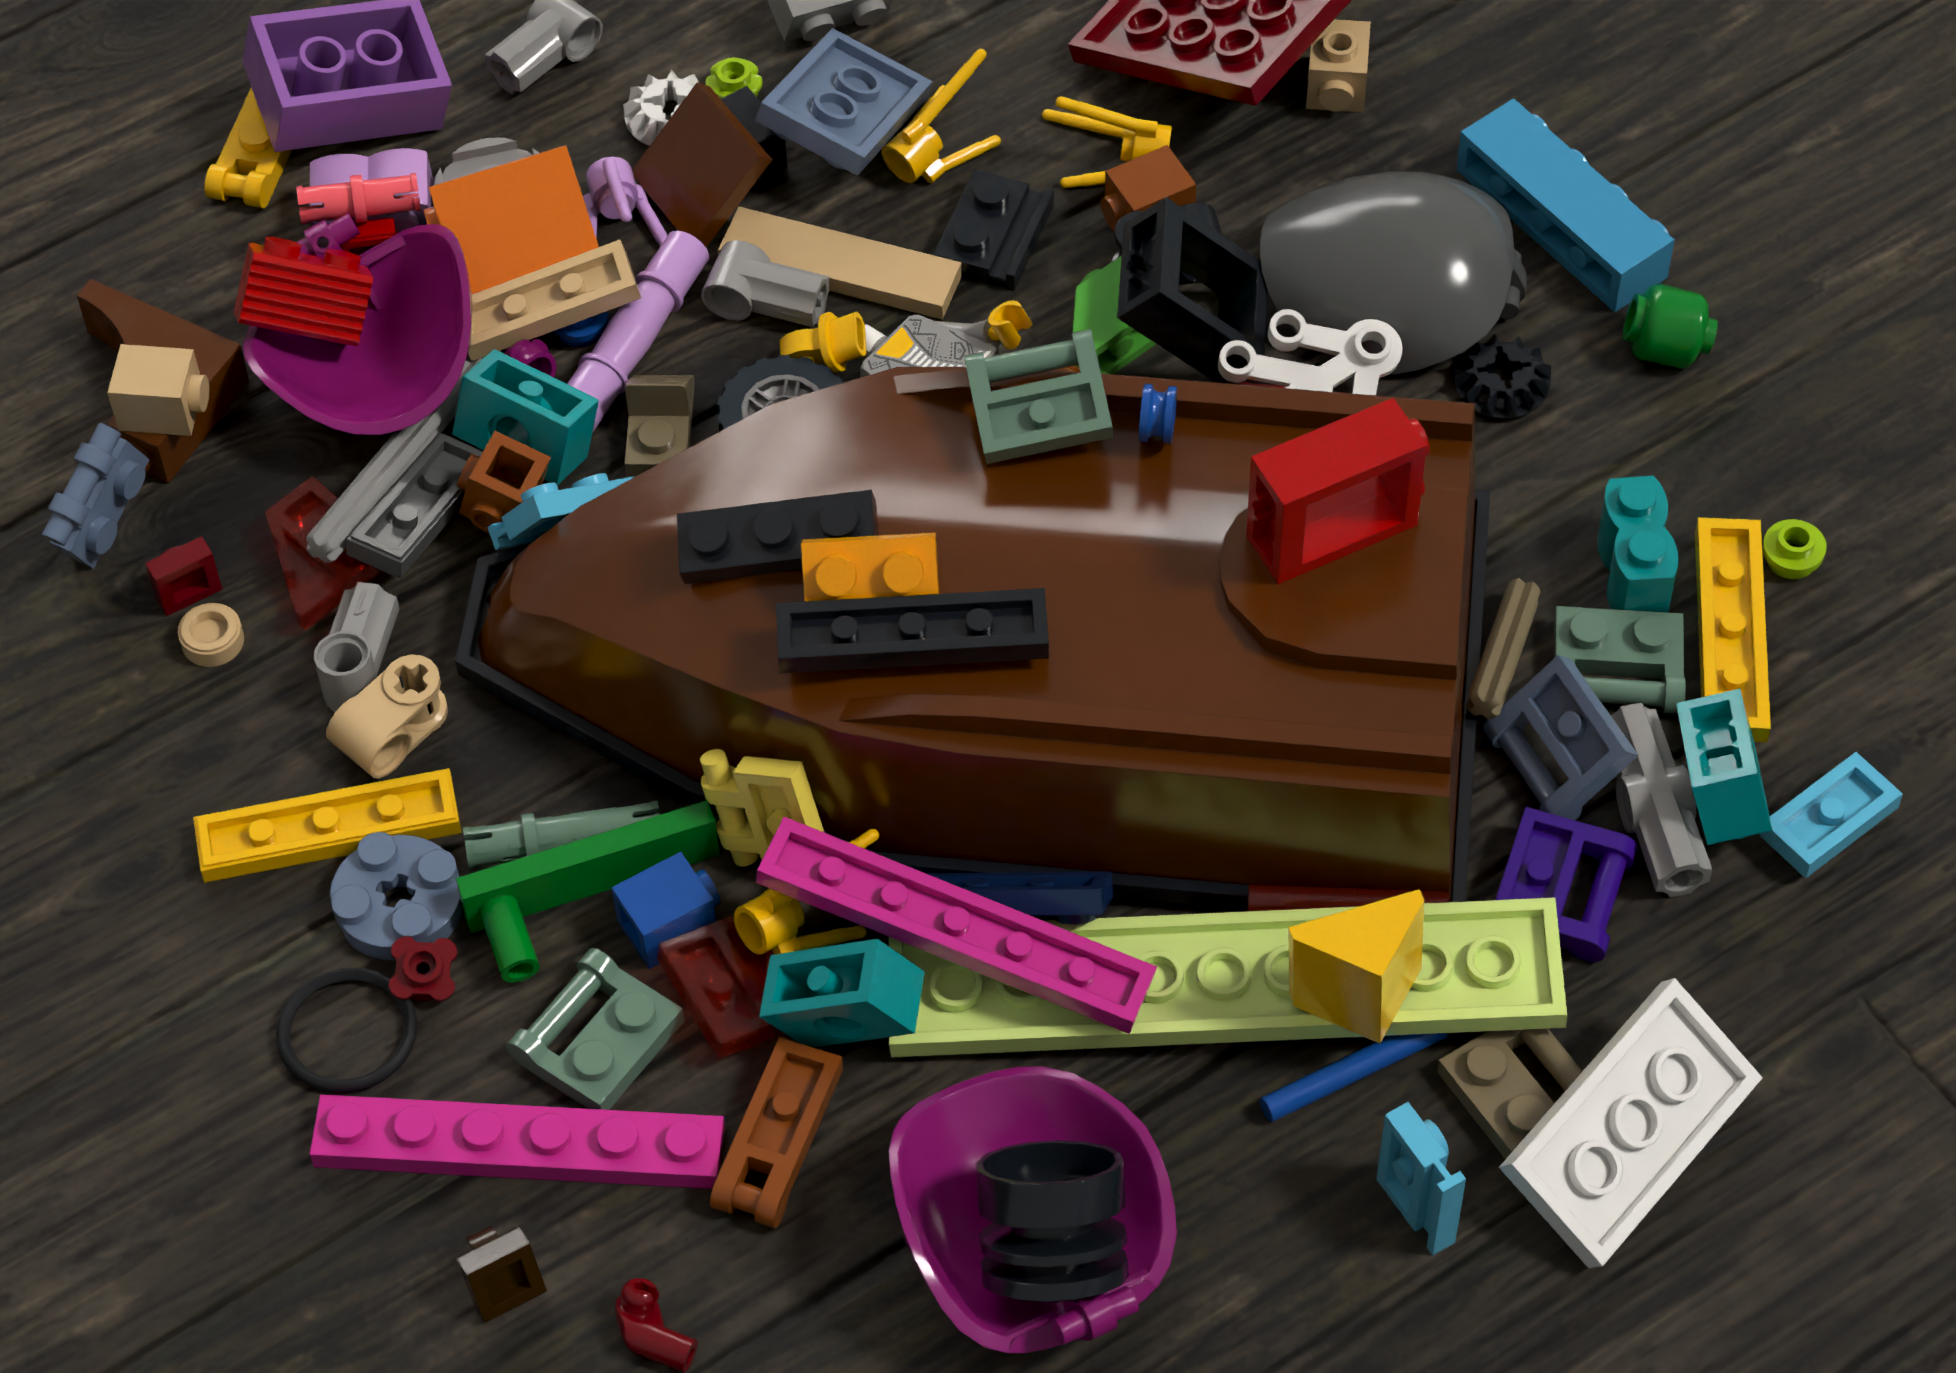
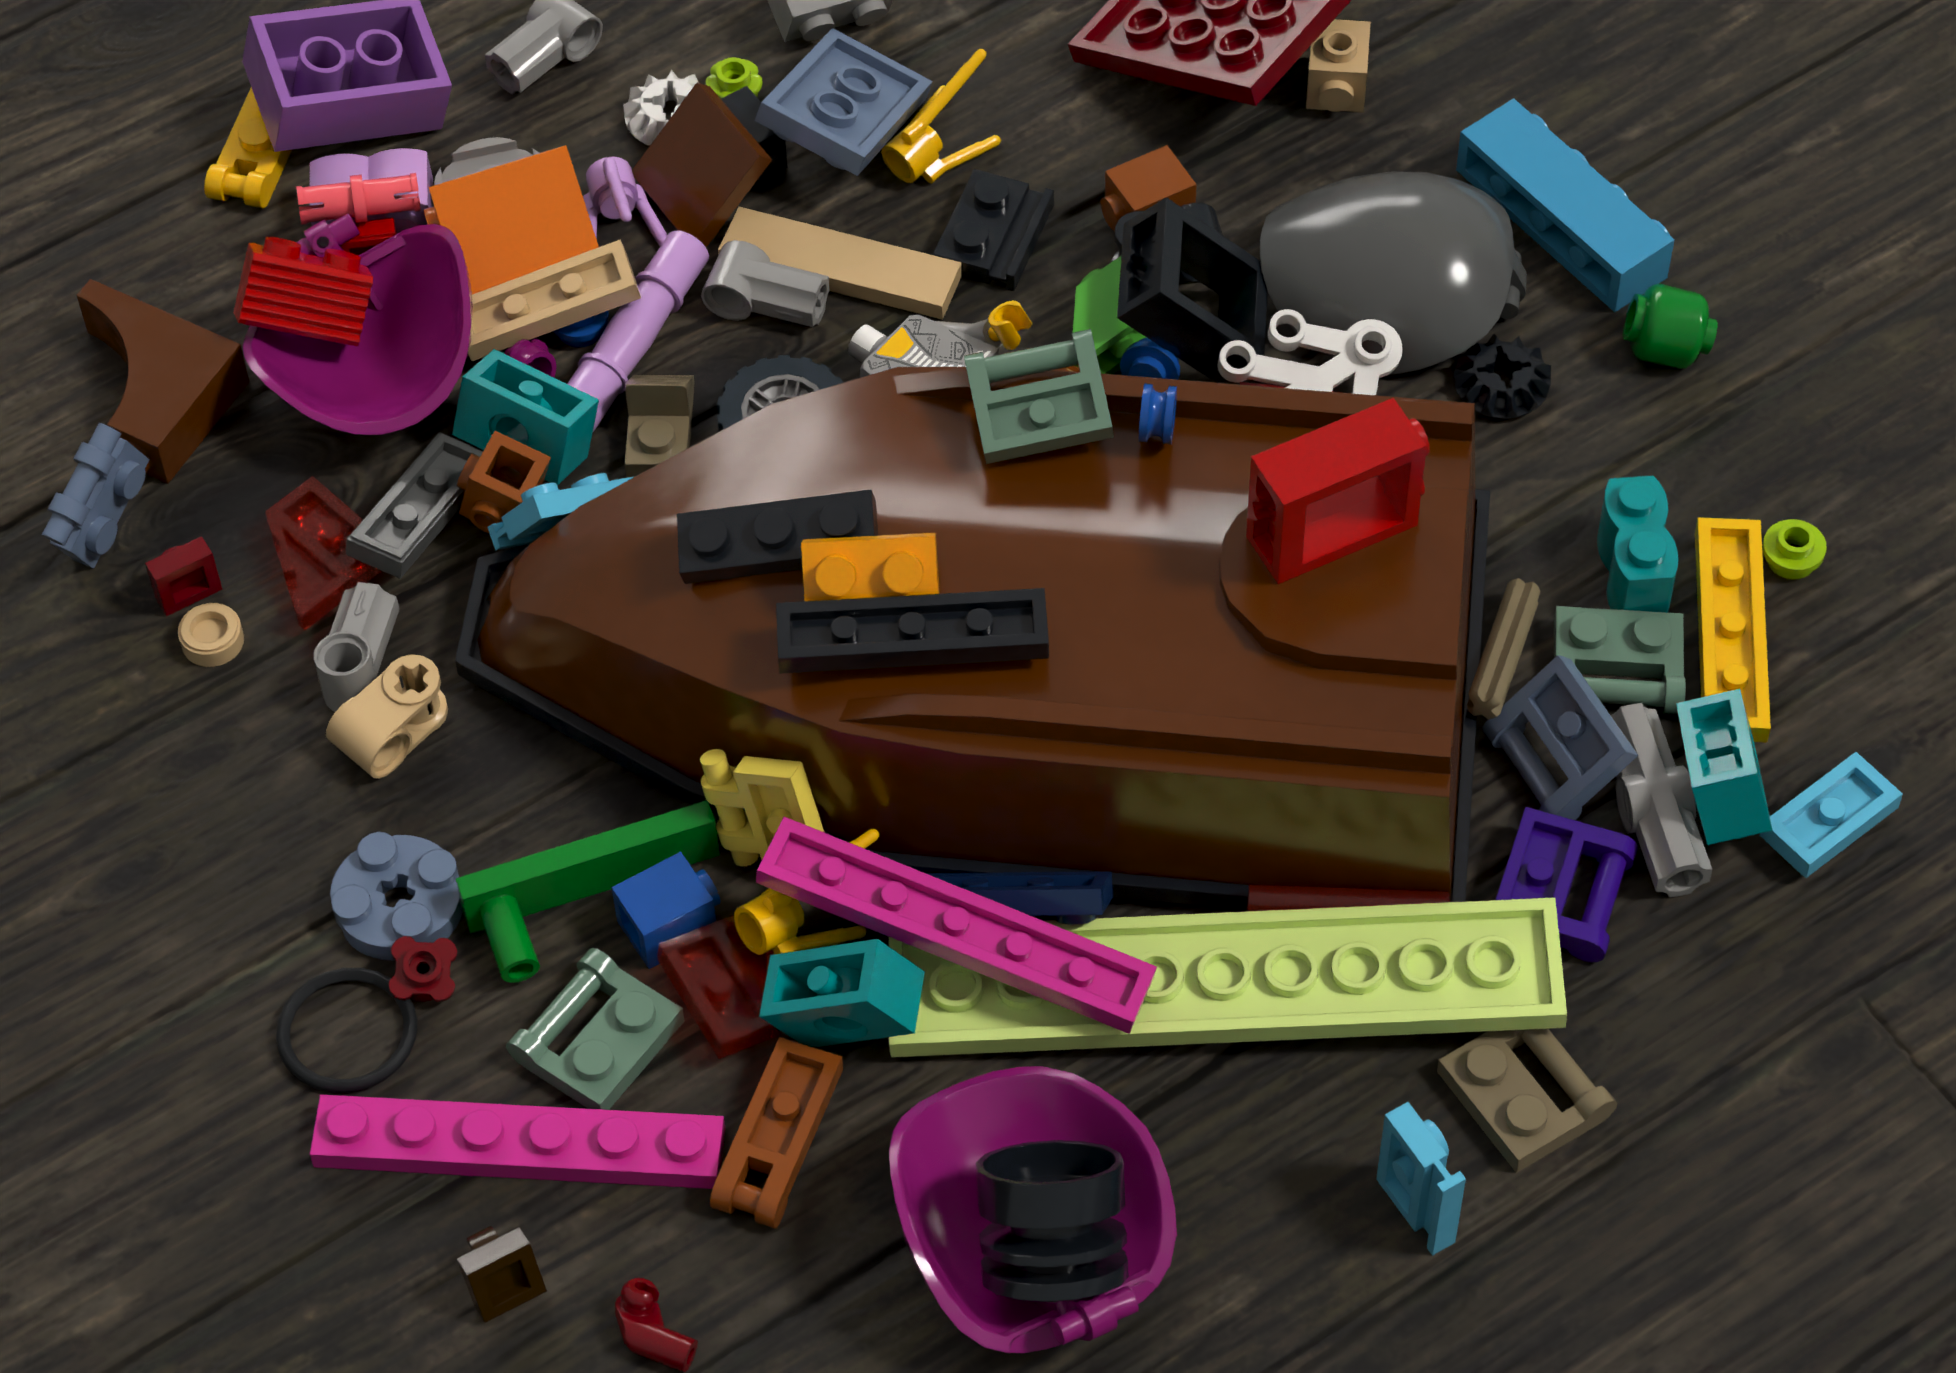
tan brick [107,344,209,436] -> none
yellow tile [193,768,462,883] -> none
light grey axle [307,354,482,563] -> none
sand green pin [463,800,660,869] -> none
yellow piece [779,312,867,374] -> none
yellow plant [1042,96,1172,189] -> none
blue bar [1259,1033,1447,1123] -> none
yellow slope [1288,889,1424,1044] -> none
white plate [1499,978,1763,1268] -> none
none -> blue plate [1120,338,1180,380]

